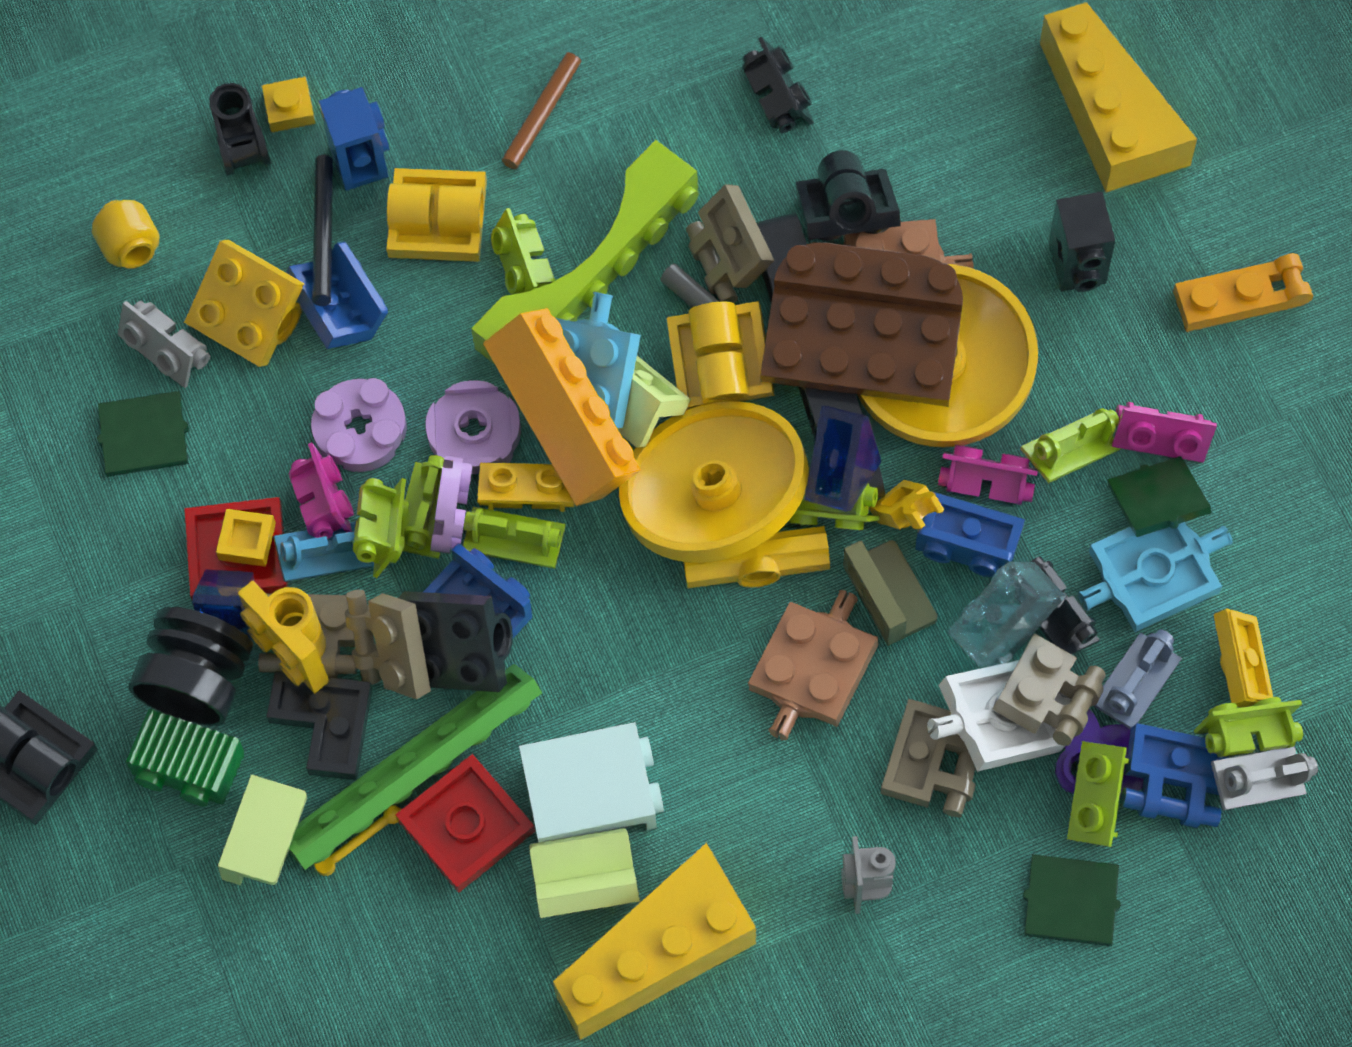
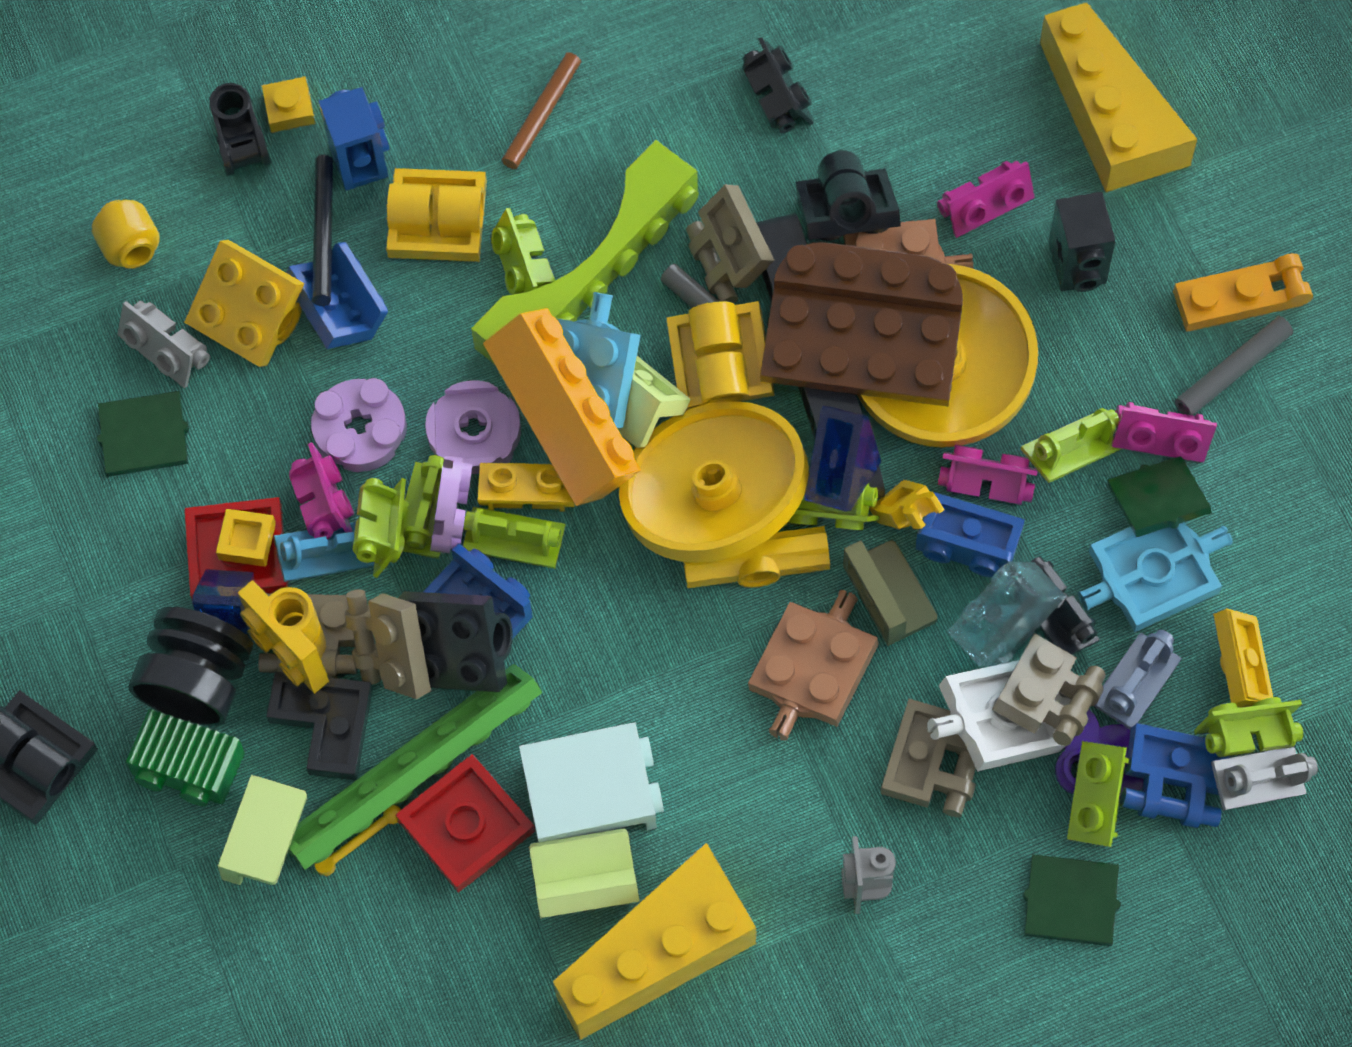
none -> dark pink hinge [937,161,1035,238]
none -> dark grey piece [1175,316,1293,416]

